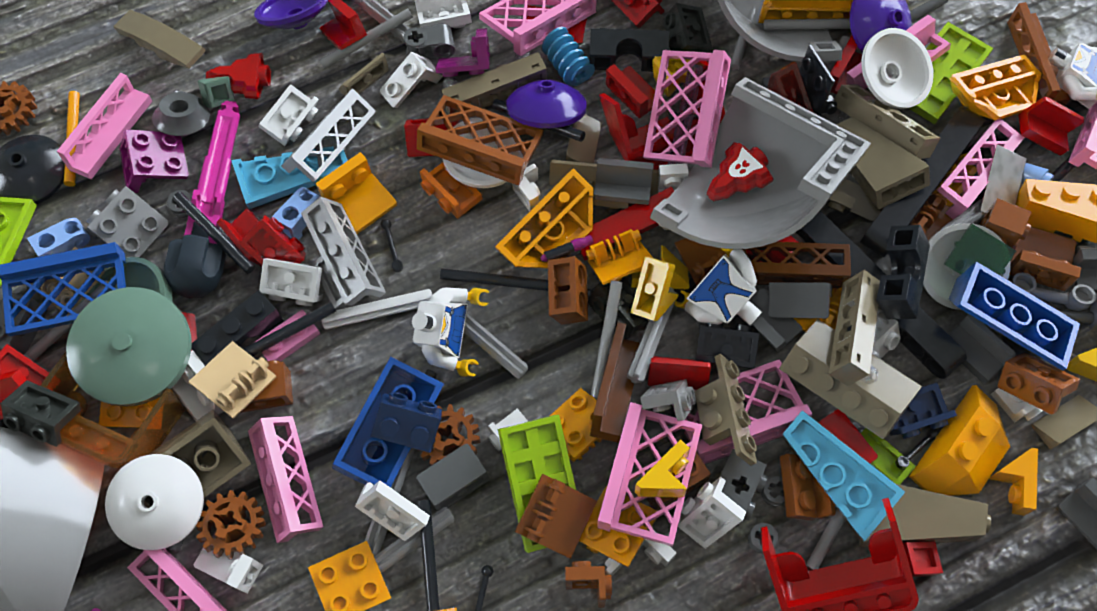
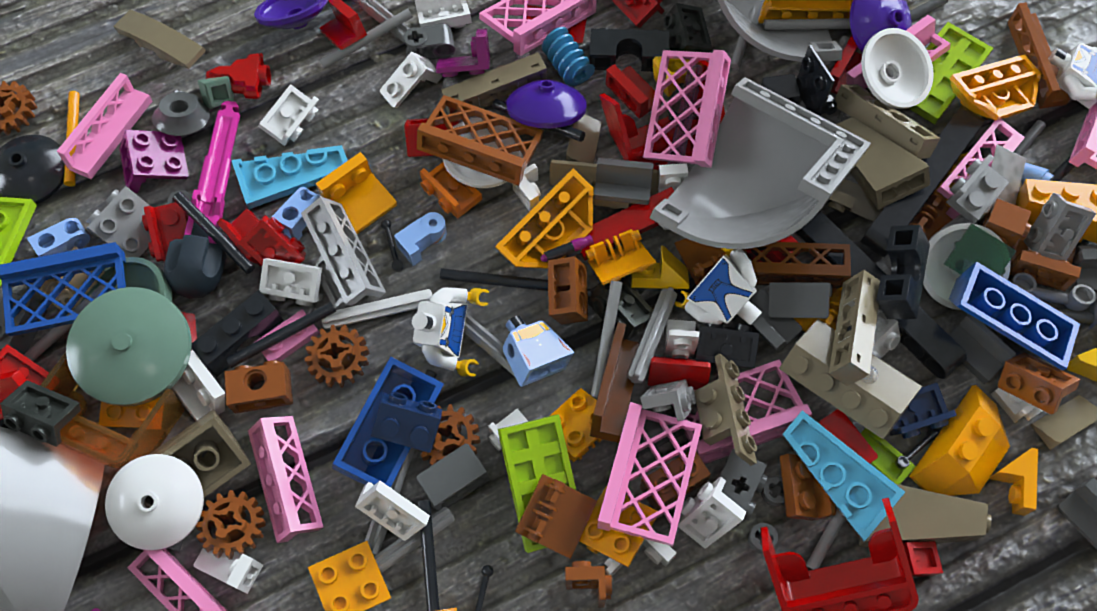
tan hinge [188,341,277,419] -> none
fence [281,88,376,182] -> none
dark tan slope [339,53,389,96] -> none
yellow slope [630,256,679,321] -> none
yellow slope [635,439,690,497] -> none
red rock [707,142,774,202] -> none
clear red slope [767,62,813,112] -> none
red panel [1018,97,1084,156] -> none
none -> red bracket [142,202,188,263]
none -> dark orange gear [304,325,370,388]
none -> light blue leg [394,212,447,266]
none -> light blue torso [503,316,574,387]
none -> white bracket [665,319,699,359]
none -> light grey bracket [946,154,1009,224]
none -> light grey bracket [1024,193,1097,261]

